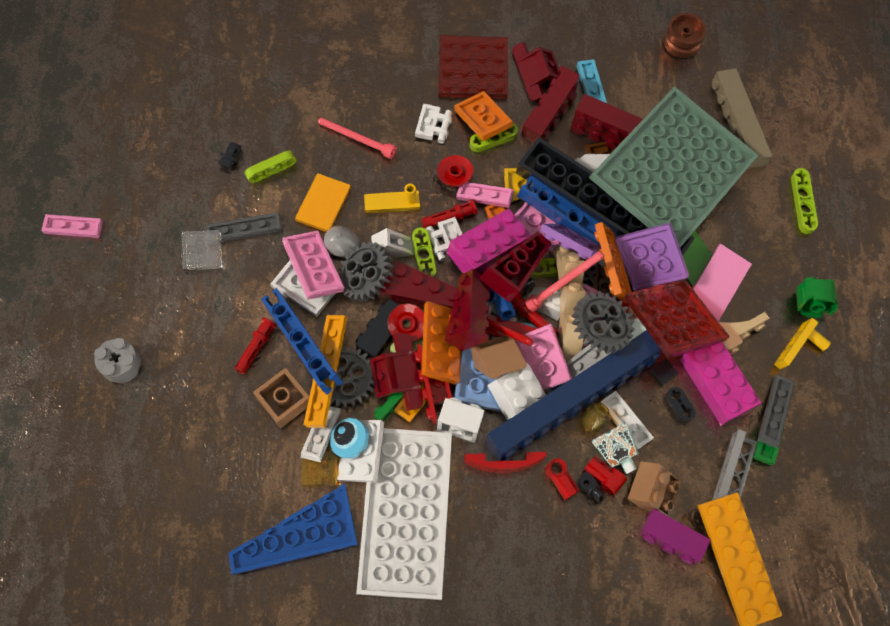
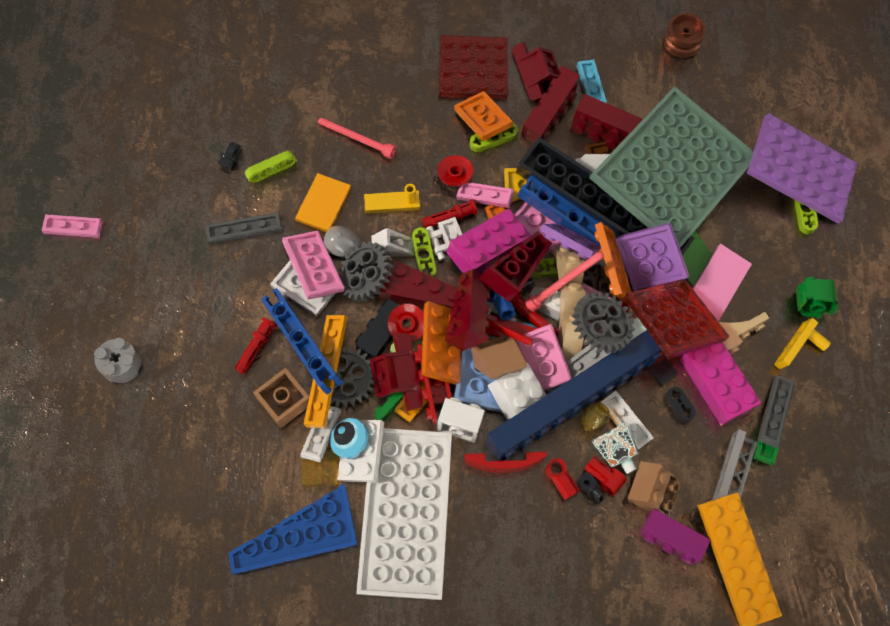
clear plate [181,230,222,270] -> none
white plate [415,104,452,143] -> none
dark tan brick [712,68,772,169] -> none
none -> medium lavender plate [747,113,857,223]

